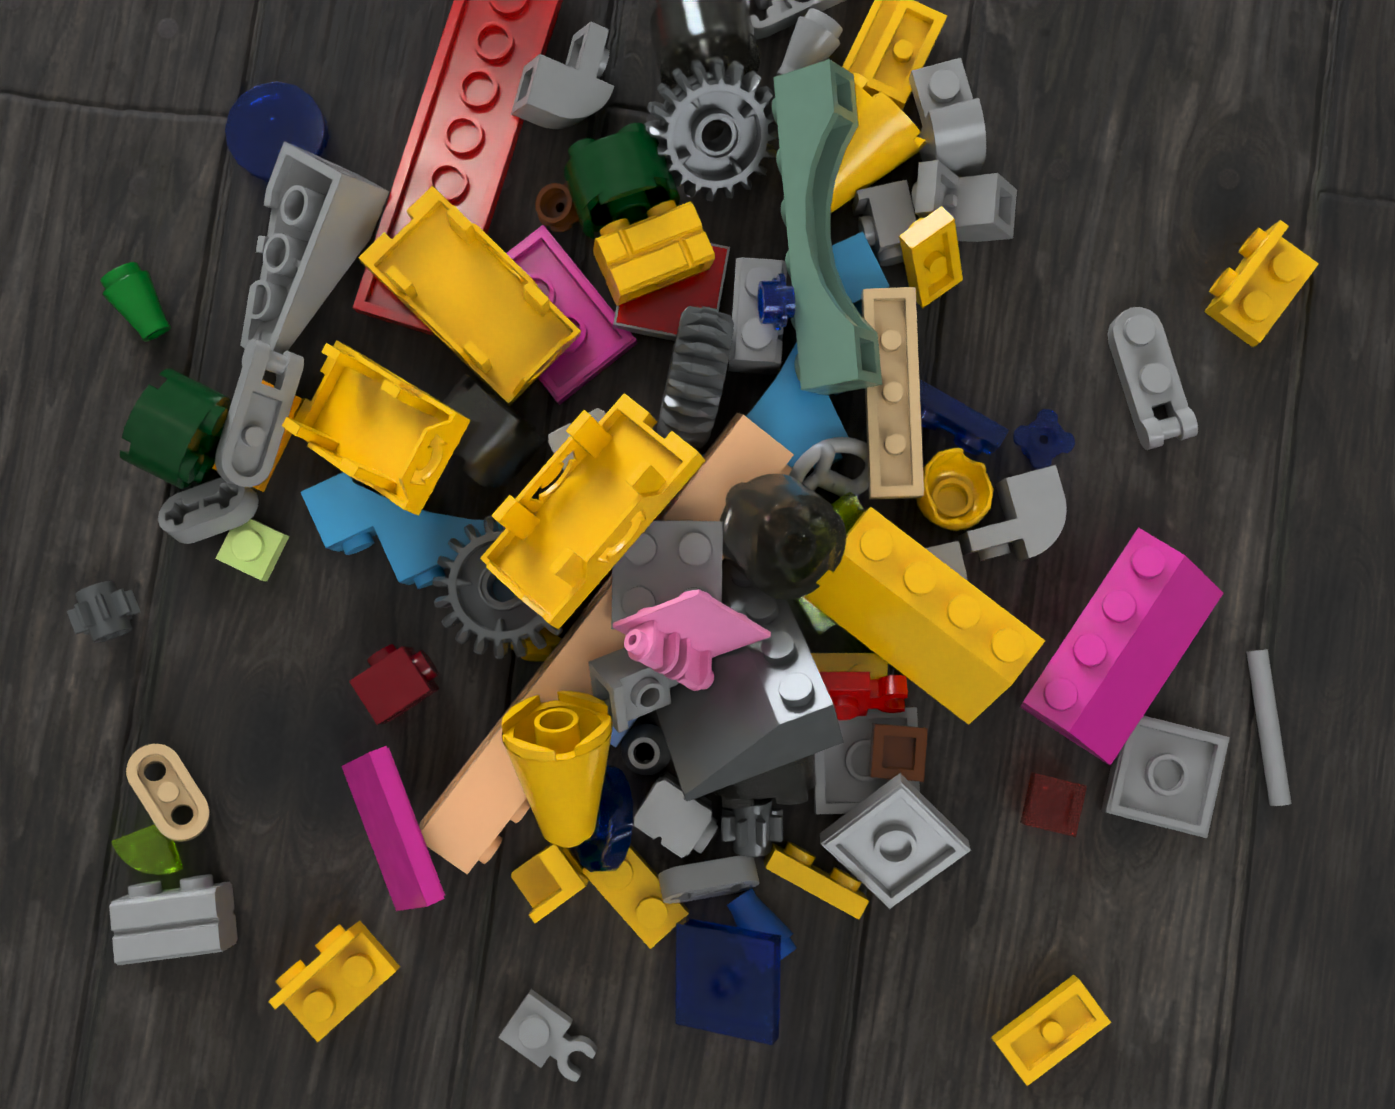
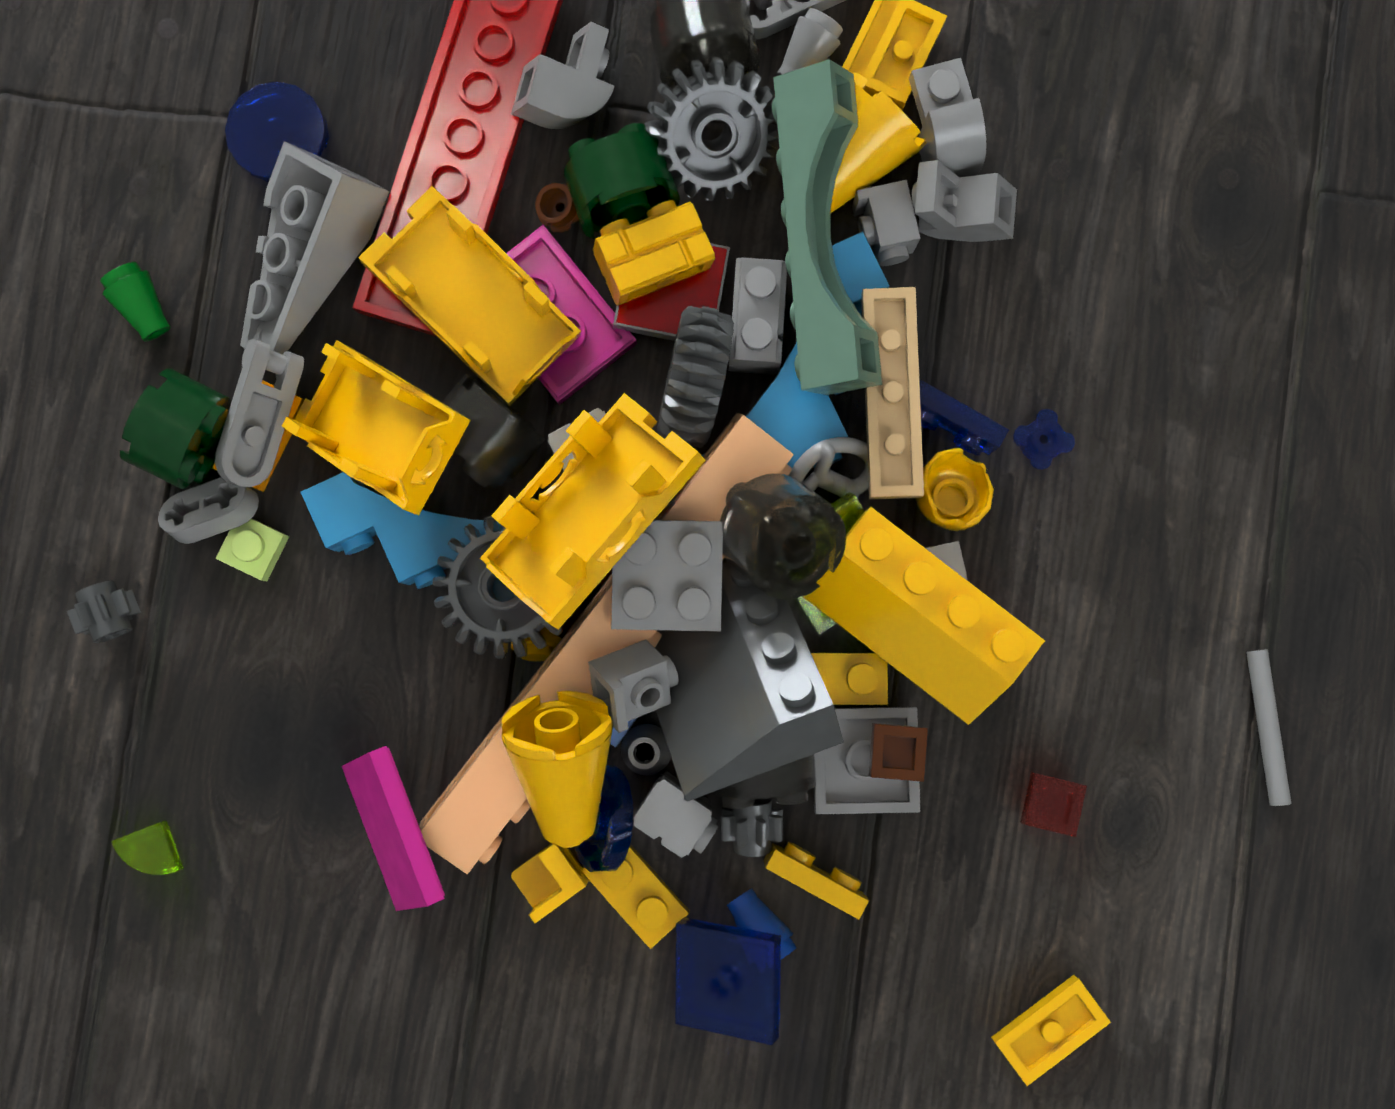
light grey brick [109,874,238,966] -> none
tan plate [126,744,210,842] -> none
yellow bracket [268,921,400,1043] -> none
dark red brick [349,644,439,725] -> none
light grey plate [498,989,597,1082] -> none
bright pink hinge [613,589,771,691] -> none
light grey beam [658,856,760,904] -> none
clear blue plate [757,273,795,330] -> none
red plate [819,672,908,720] -> none
light grey tile [820,773,971,909] -> none
yellow plate [899,206,963,308] -> none
light grey brick [958,465,1067,562] -> none
dark pink slope [1020,527,1223,766] -> none
light grey tile [1101,715,1230,838] -> none
light grey plate [1107,307,1198,450] -> none
yellow bracket [1204,220,1319,347] -> none

